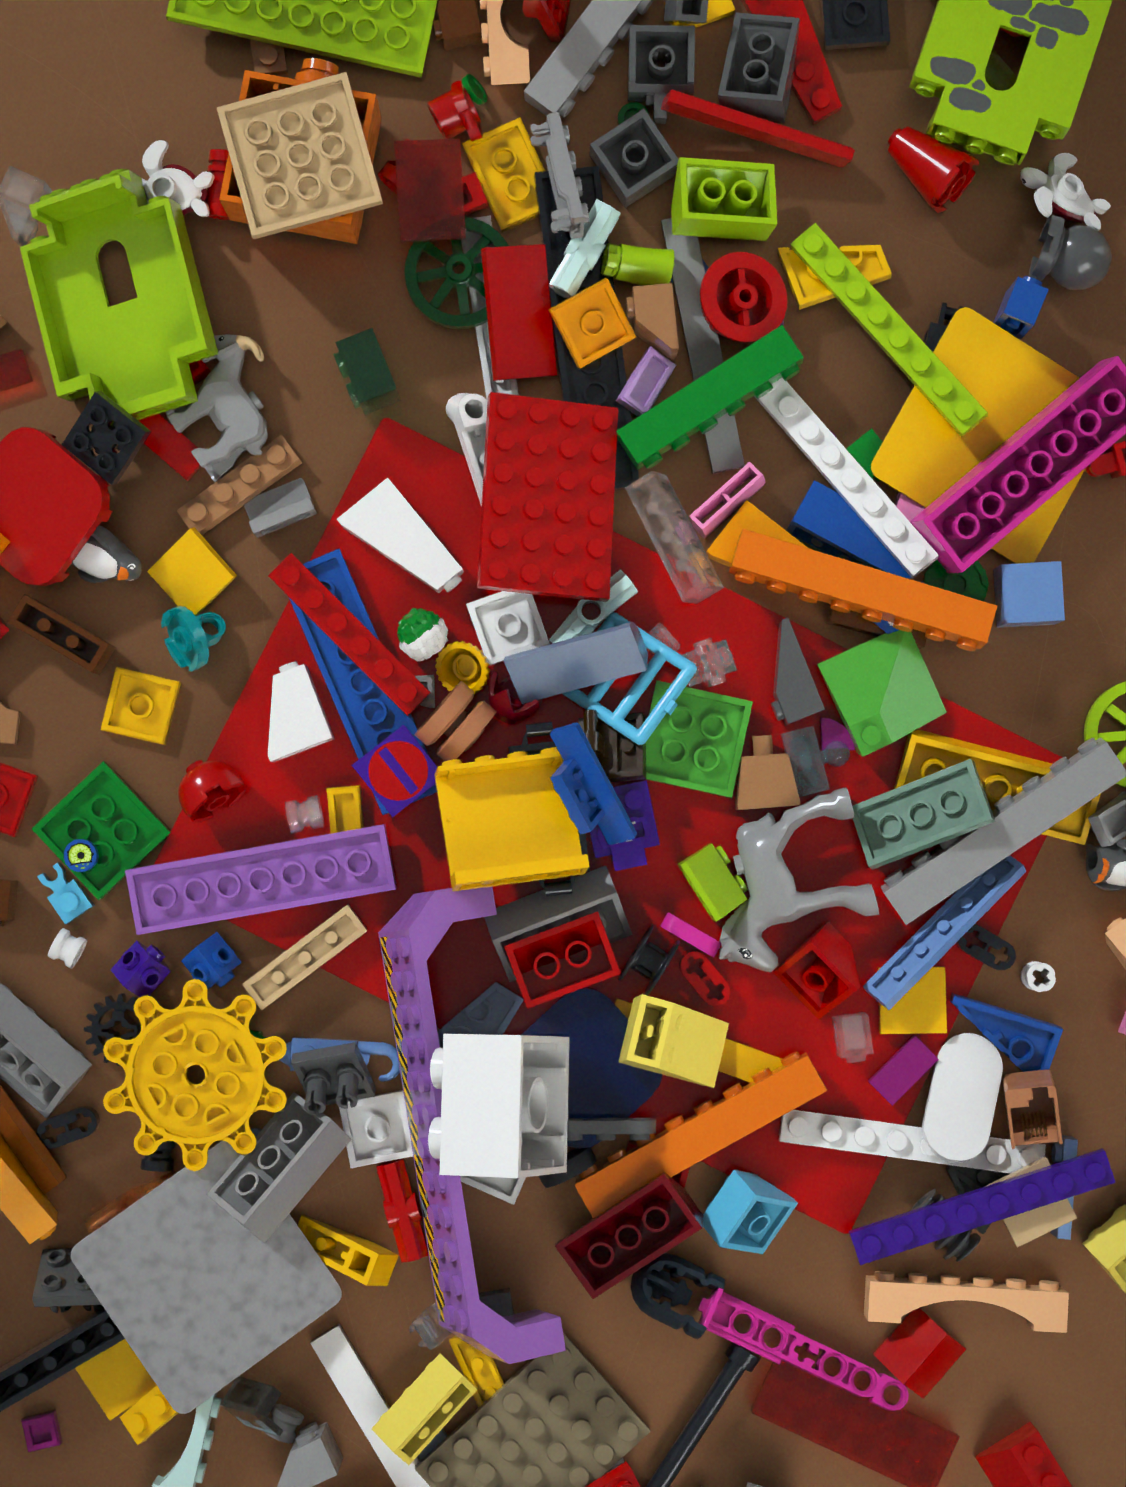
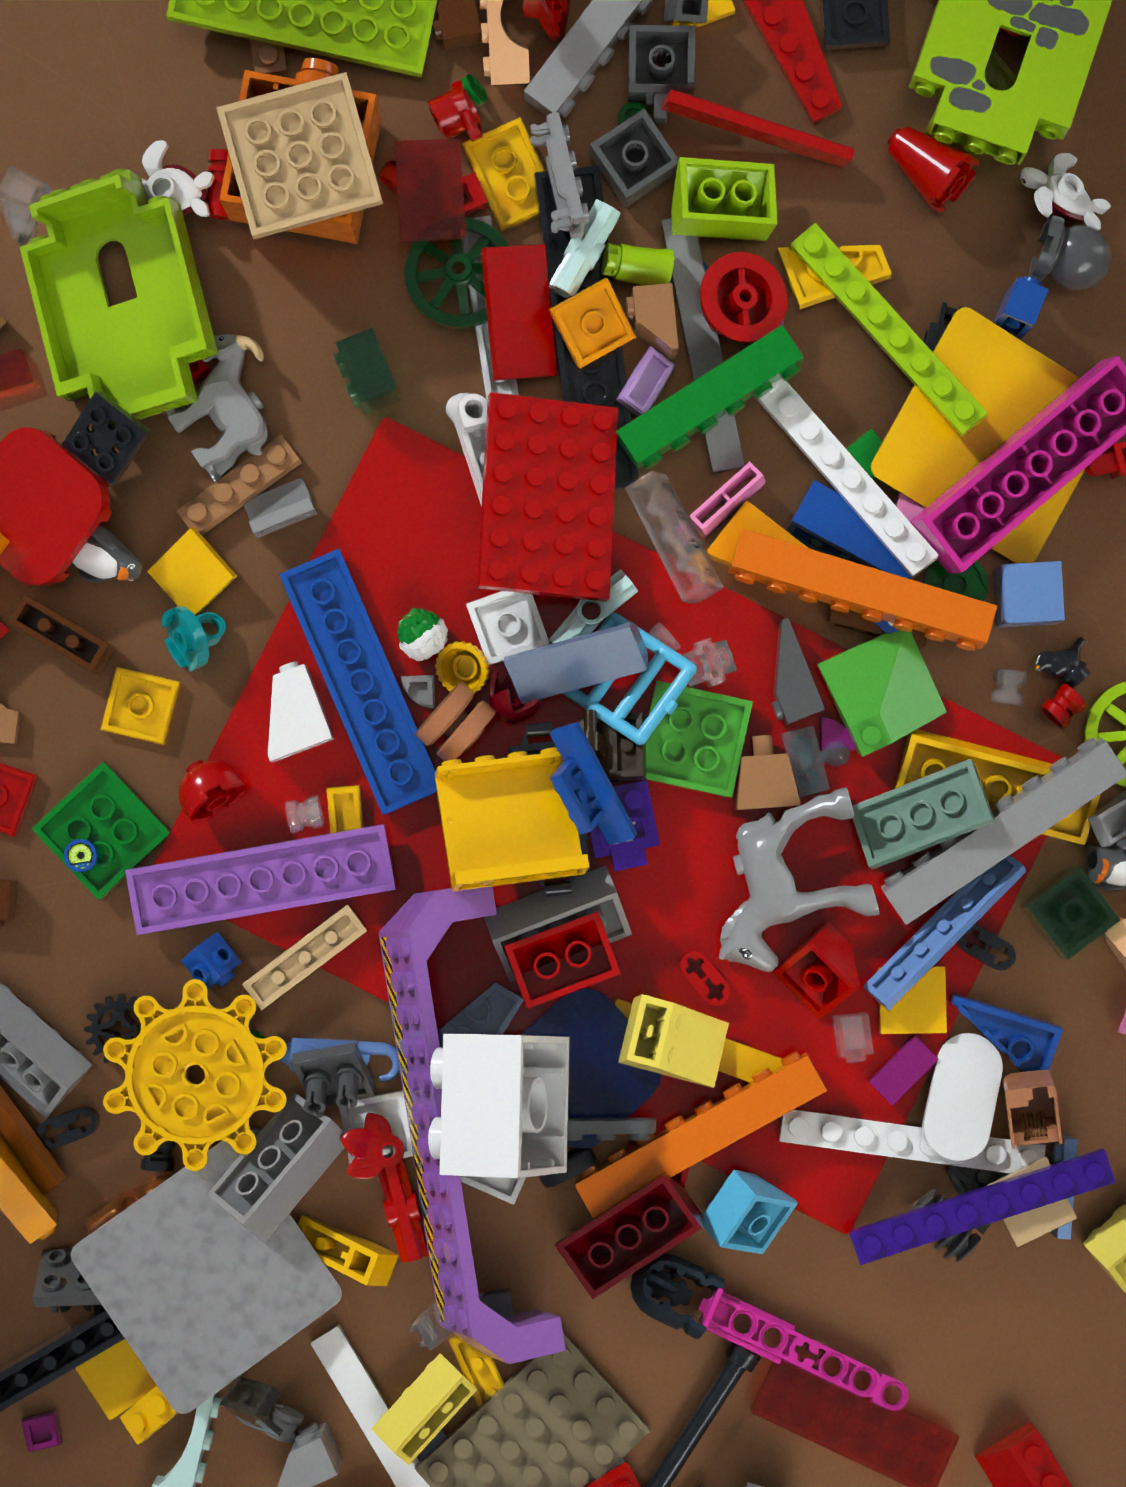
medium azure plate [37,862,95,925] -> none
white wheel [48,928,87,969] -> none
dark purple brick [111,940,171,997] -> none
red tile [138,414,201,481] -> none
red plate [268,553,431,716] -> none
white slope [337,478,464,593] -> none
piece [352,725,437,817] -> none
black piece [618,924,680,996] -> none
dark pink beam [660,912,721,957] -> none
lime slope [677,843,748,922] -> none
dark grey slope [718,12,800,124] -> none
light nougat arch [864,1271,1069,1333] -> none
red slope [873,1308,966,1399] -> none
white bush [1020,961,1056,992] -> none
none -> red plate [340,1113,404,1179]
none -> clear wheel [990,669,1027,706]
none -> clear green brick [1021,867,1120,960]
none -> black animal [1034,637,1090,688]
none -> red wheel [1040,683,1087,729]

